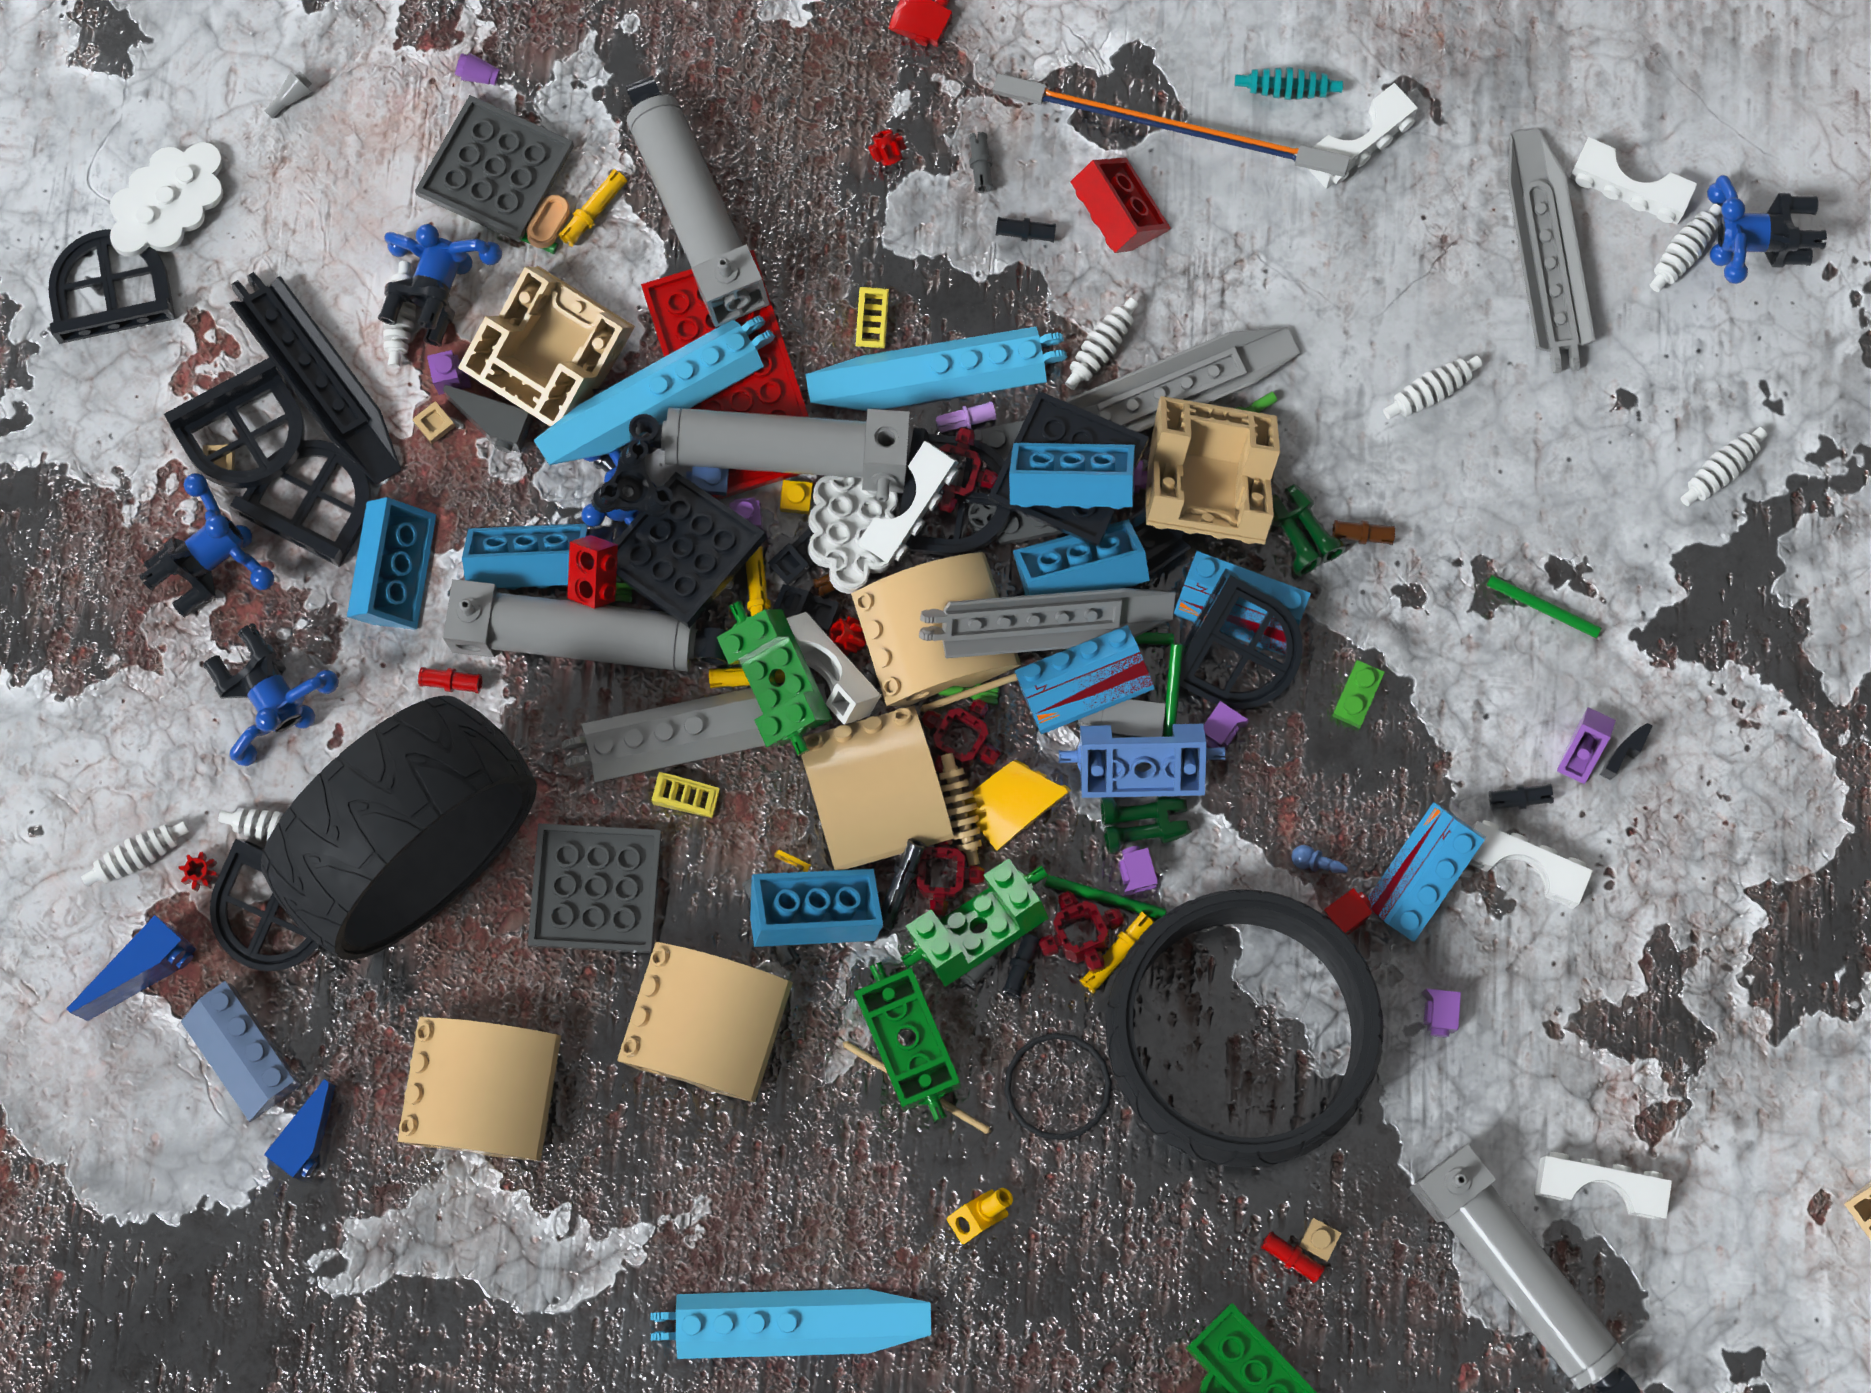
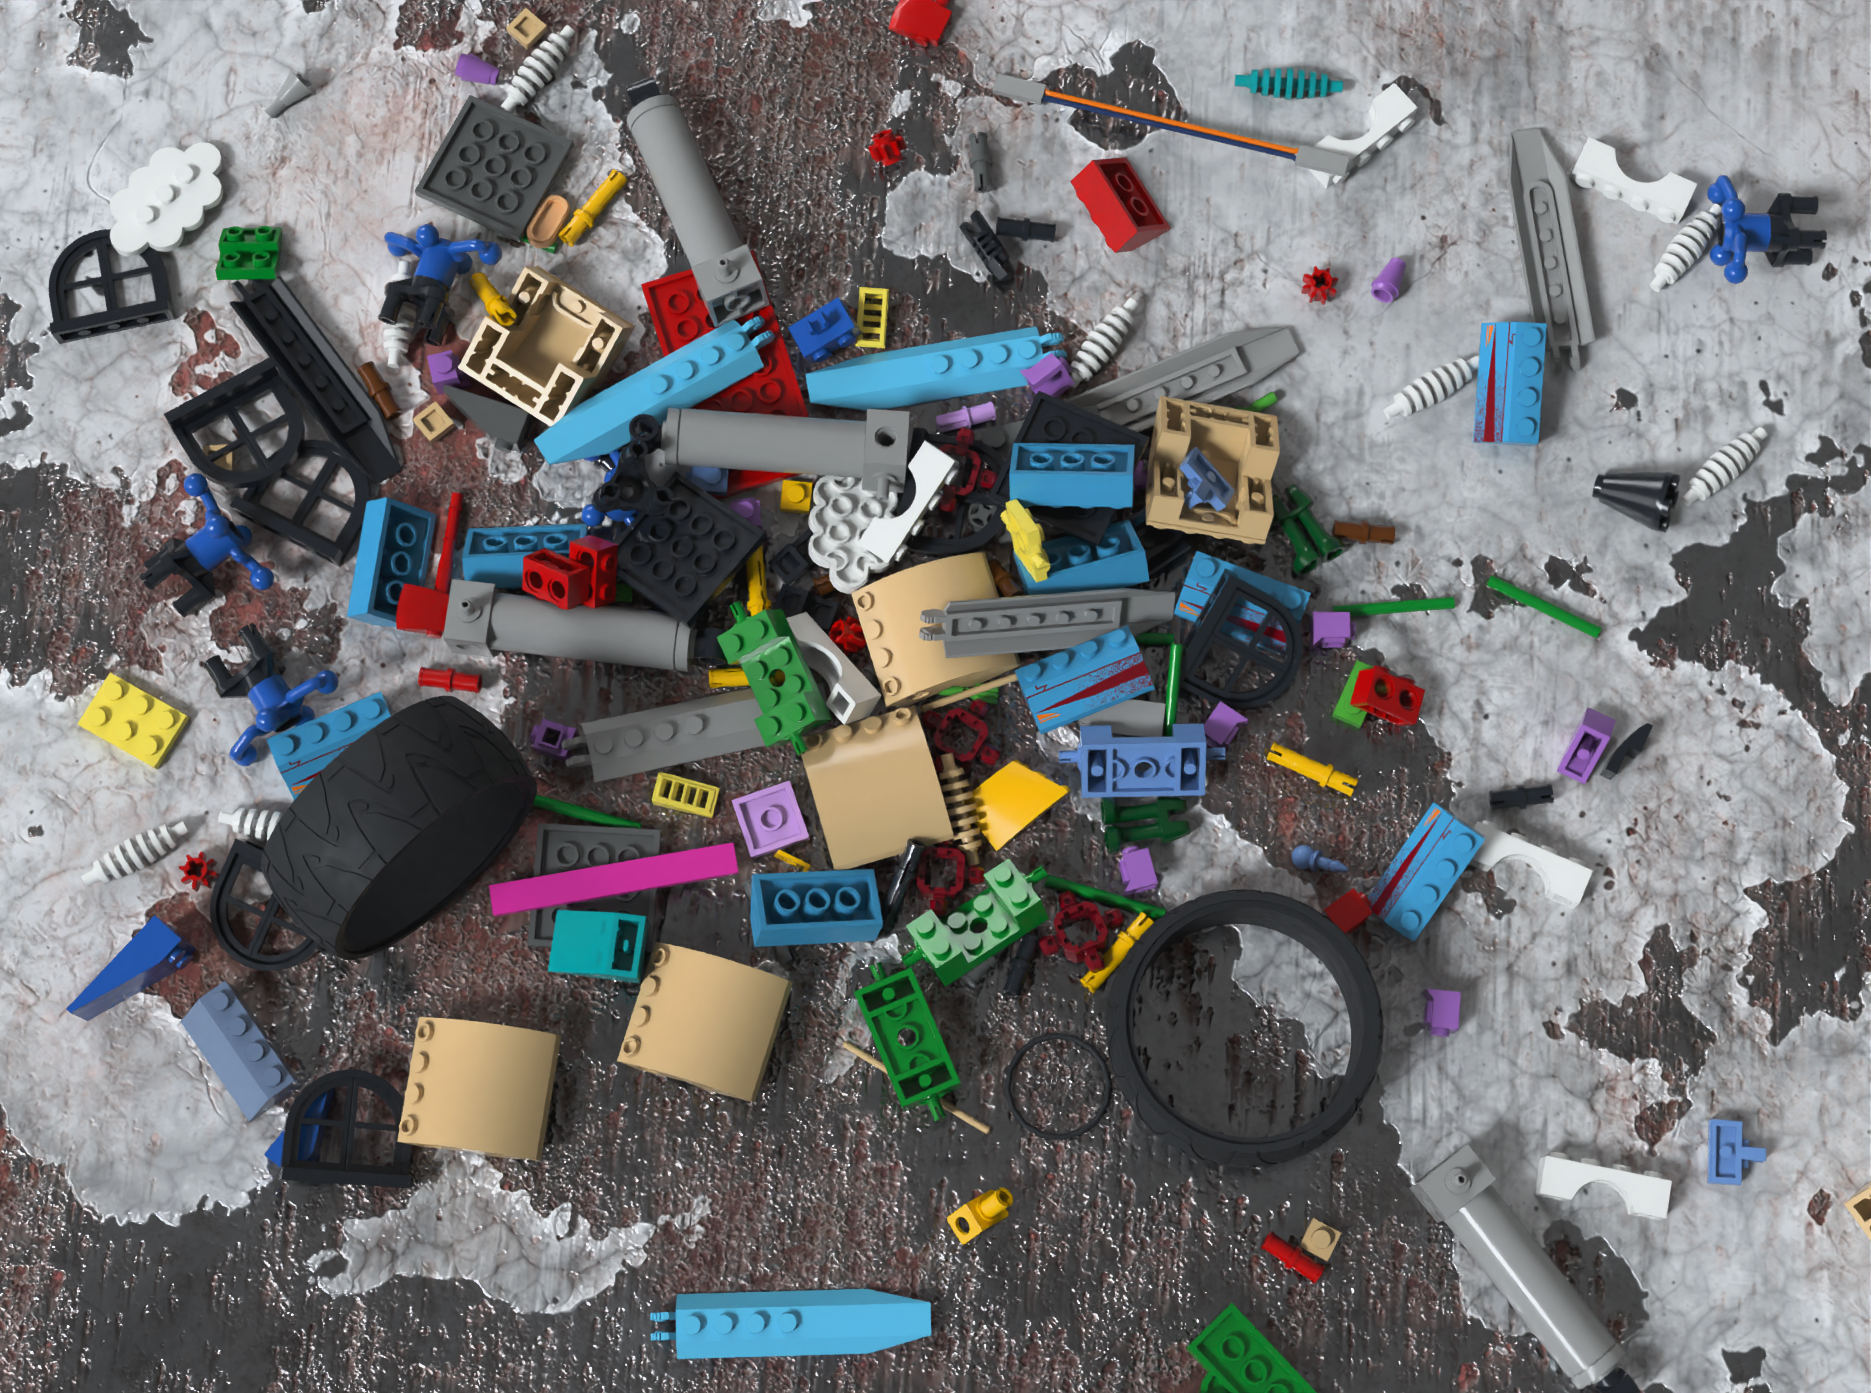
none -> light yellow plate [78,673,189,770]
none -> green slope [215,226,282,280]
none -> dark azure slope [266,691,393,800]
none -> black window [279,1070,412,1188]
none -> reddish brown pin [357,361,403,421]
none -> red piece [396,493,464,639]
none -> yellow pin [469,272,516,327]
none -> dark pink tile [489,842,739,917]
none -> white piece [500,25,575,113]
none -> tan plate [506,8,548,50]
none -> red brick [522,548,590,610]
none -> medium lavender window [530,719,580,762]
none -> green bar [533,794,642,829]
none -> teal slope [548,910,650,984]
none -> lavender plate [732,780,810,859]
none -> blue brick [788,297,862,363]
none -> black hinge [959,210,1016,281]
none -> reddish brown pin [988,559,1027,597]
none -> light yellow plate [1000,499,1050,583]
none -> medium lavender window [1019,353,1075,398]
none -> medium blue hinge [1179,447,1235,512]
none -> yellow pin [1266,742,1359,797]
none -> red gear [1301,266,1338,305]
none -> medium lavender window [1310,612,1356,652]
none -> green bar [1332,597,1455,617]
none -> red brick [1350,666,1425,726]
none -> medium lavender cone [1371,258,1406,303]
none -> dark azure slope [1473,322,1547,446]
none -> black cone [1592,472,1680,533]
none -> medium blue hinge [1707,1119,1766,1186]

